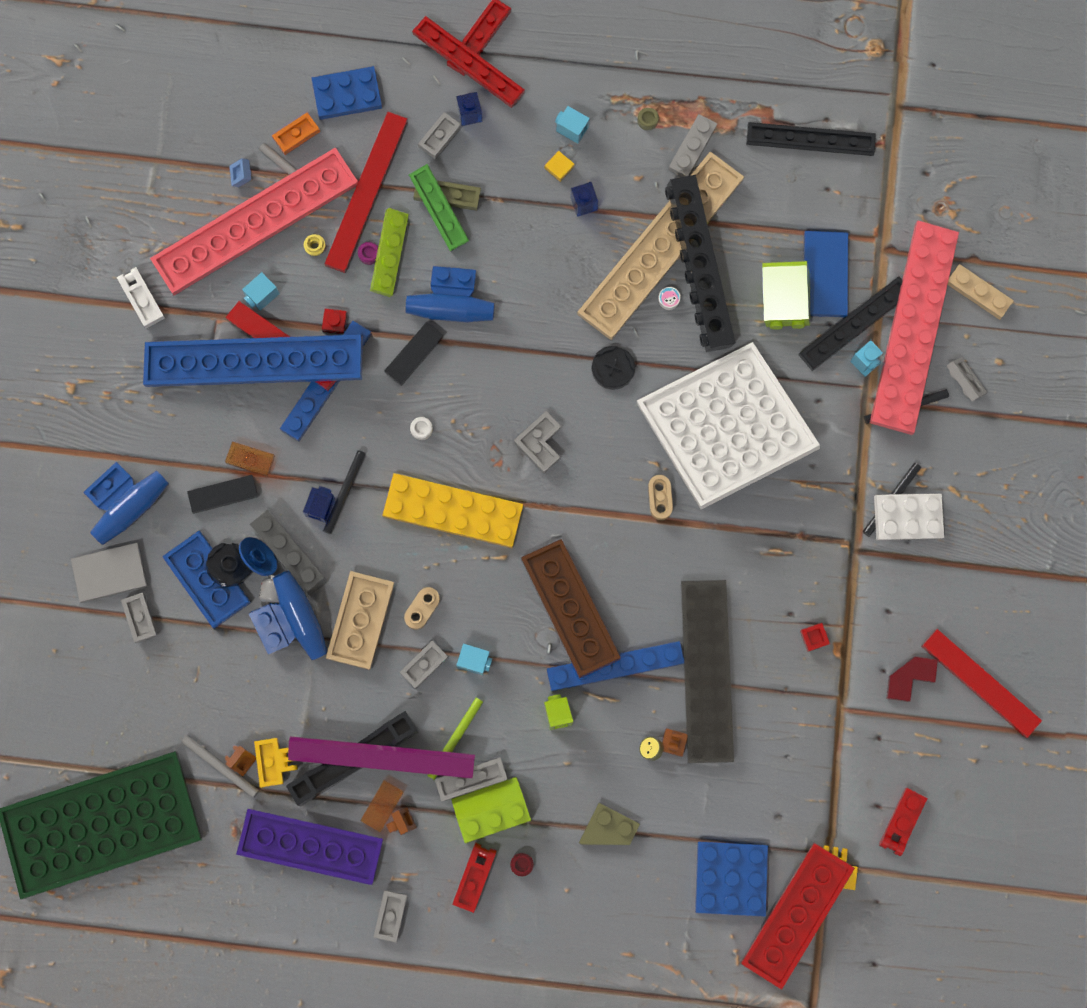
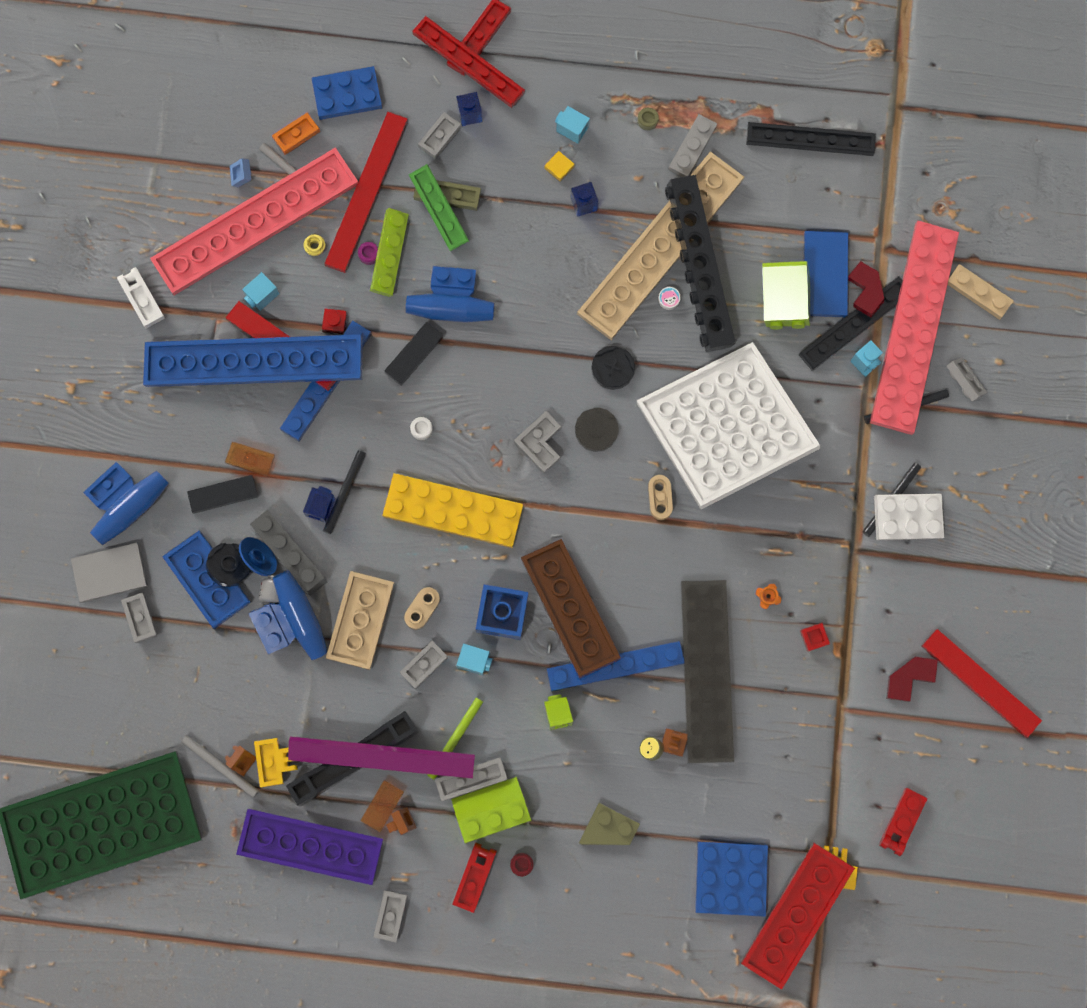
none -> blue brick [476,584,529,640]
none -> clear smoke tile [575,407,619,452]
none -> orange plate [756,584,781,609]
none -> dark red tile [848,261,884,318]

